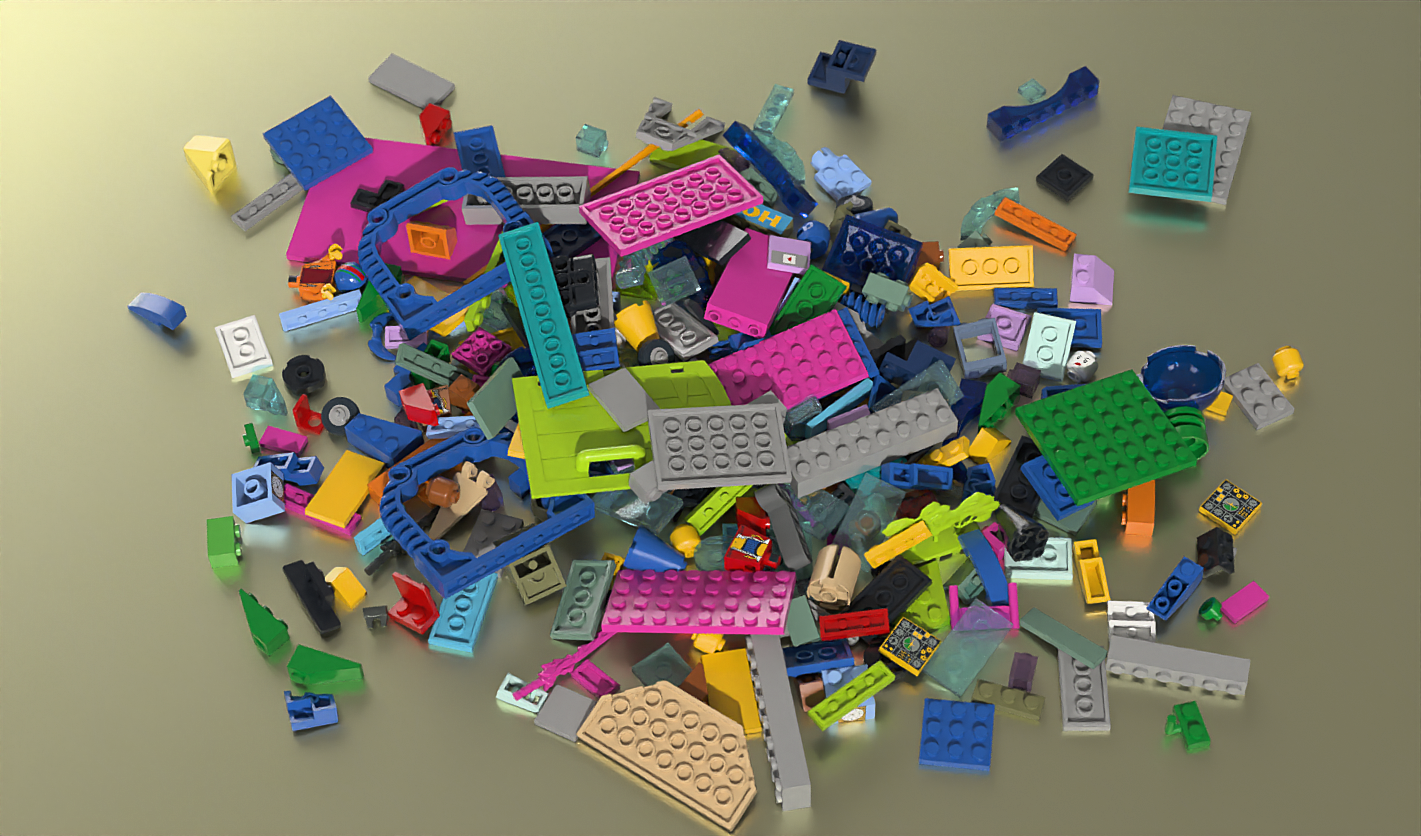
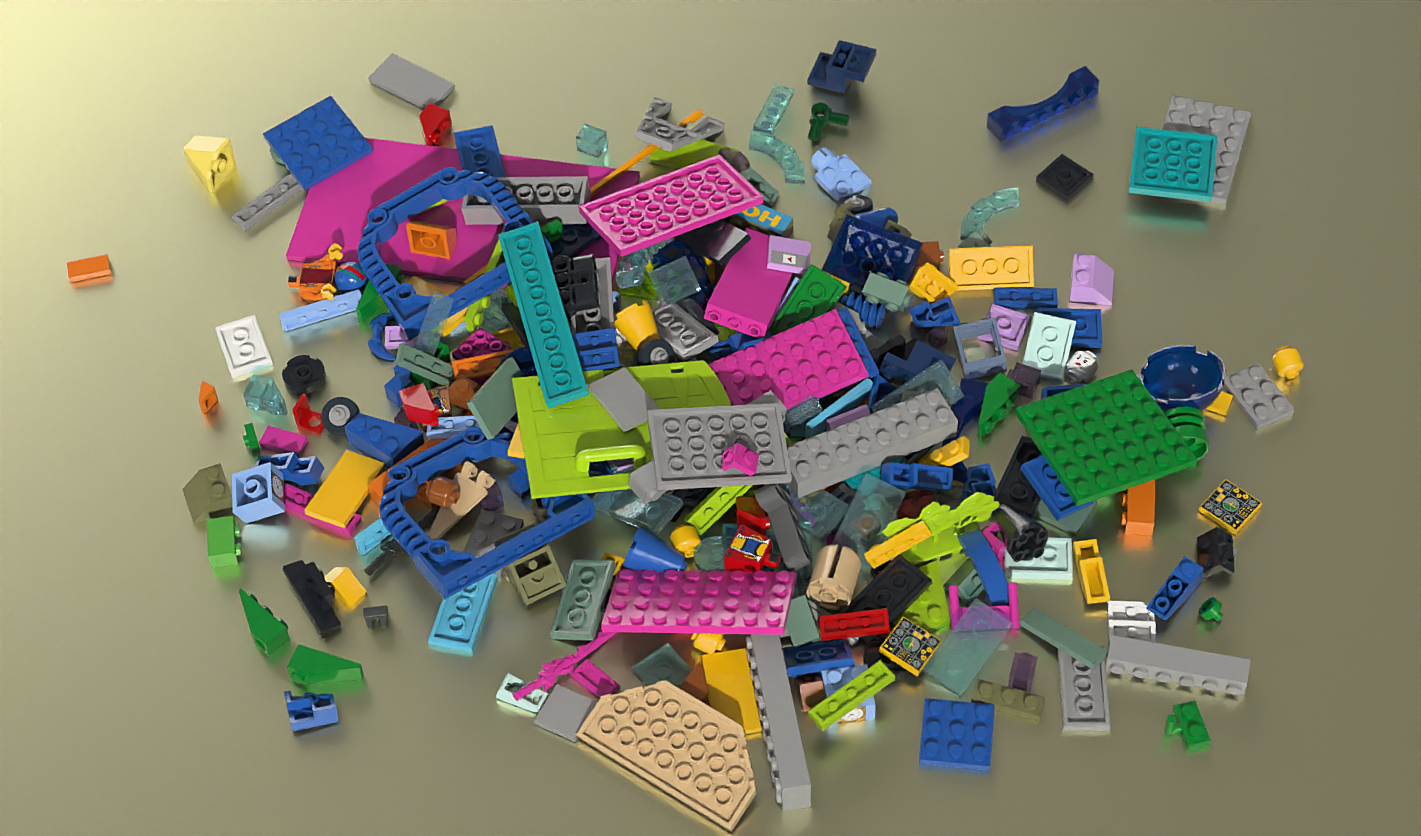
blue slope [127,292,187,330] -> none
black tile [350,179,405,212] -> none
red bracket [387,572,440,635] -> none
clear blue arch [722,121,818,219] -> none
blue helmet [797,220,831,259] -> none
yellow slope [968,428,1012,465] -> none
orange tile [994,197,1077,252] -> none
clear light blue tile [1018,78,1046,103] -> none
dark pink tile [1221,581,1269,624] -> none
none -> orange tile [67,254,111,282]
none -> olive slope [182,463,233,525]
none -> orange slope [198,381,218,414]
none -> clear light blue plate [414,292,454,356]
none -> orange tile [451,349,519,380]
none -> green plate [541,219,563,244]
none -> dark pink bracket [721,443,759,476]
none -> dark green axle [808,102,849,142]

